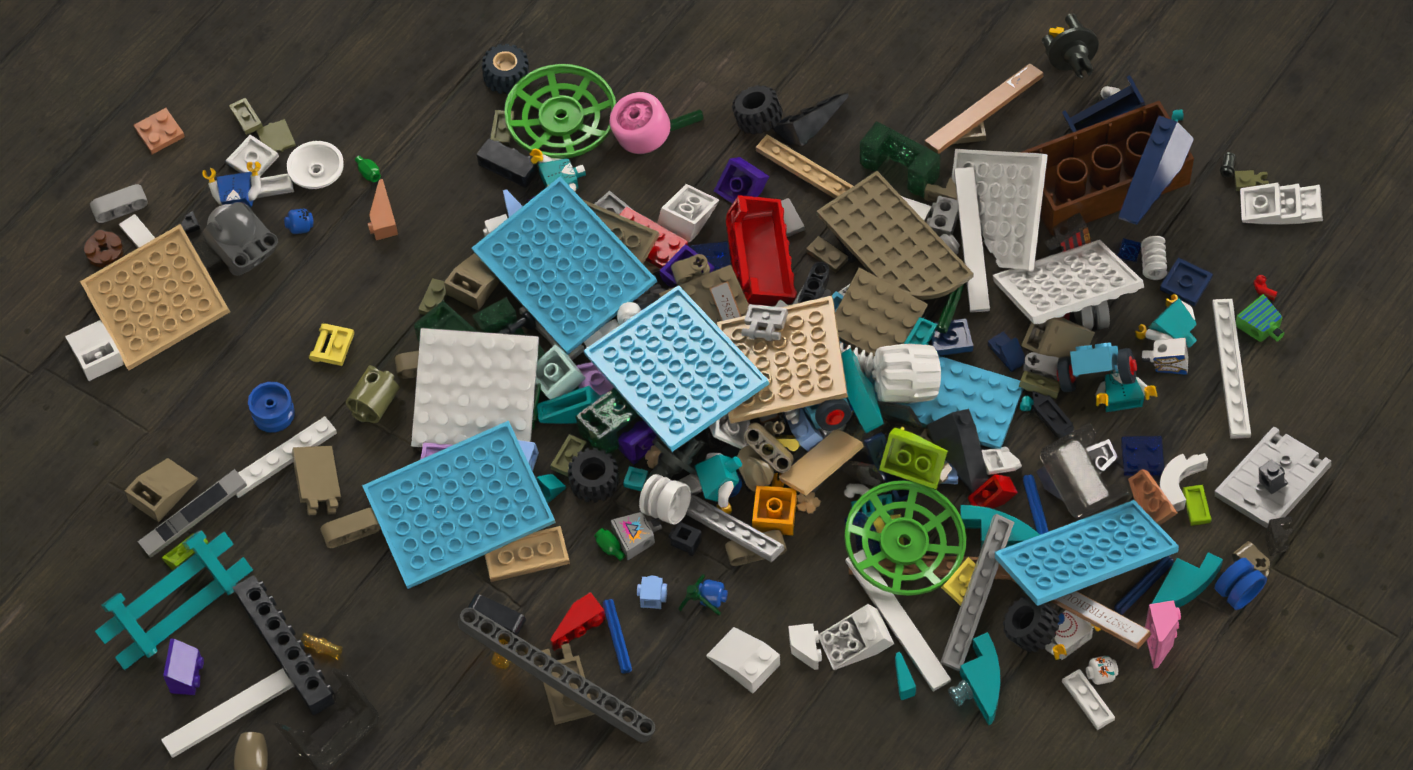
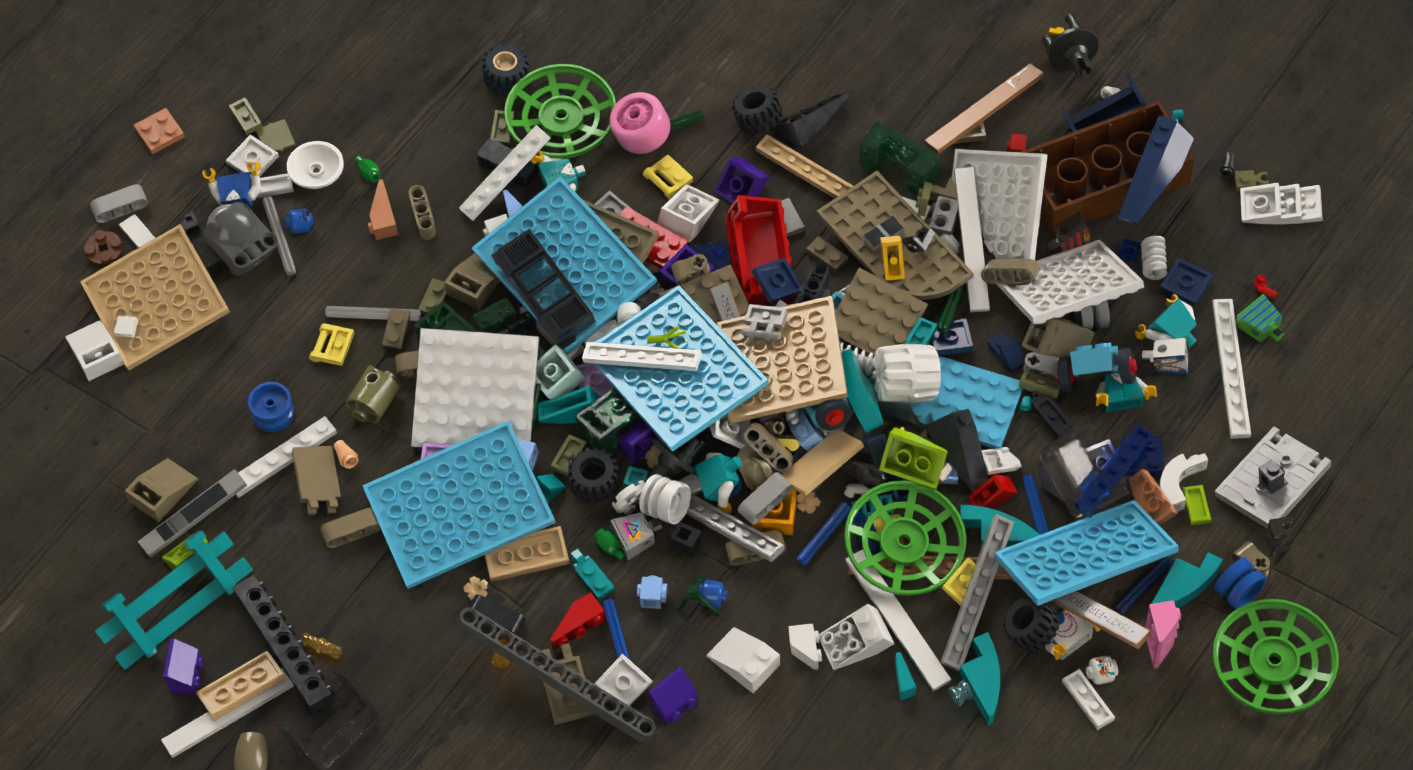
none -> white tile [114,316,138,338]
none -> tan tile [196,651,286,721]
none -> light grey axle [262,196,296,276]
none -> light grey axle [325,306,421,321]
none -> light nougat cone [334,440,358,469]
none -> dark tan plate [382,308,411,350]
none -> dark tan beam [408,185,436,240]
none -> white plate [459,125,550,221]
none -> tan plant [463,576,488,600]
none -> black piece [491,229,596,350]
none -> teal hinge [571,549,615,601]
none -> white plate [582,342,701,371]
none -> white tile [594,654,653,706]
none -> white plate [612,481,645,515]
none -> light yellow plate [643,155,693,199]
none -> lime plant [647,326,686,349]
none -> dark purple slope [649,667,698,726]
none -> light grey beam [738,472,793,525]
none -> dark blue plate [751,258,803,303]
none -> blue axle [796,502,851,565]
none -> black tile [862,215,905,251]
none -> yellow slope [880,236,905,281]
none -> black bracket [902,228,935,253]
none -> olive plate [915,182,932,216]
none -> dark tan beam [981,259,1040,284]
none -> red plate [1006,134,1027,153]
none -> clear blue plate [1074,424,1154,518]
none -> bright green dish [1212,599,1339,715]

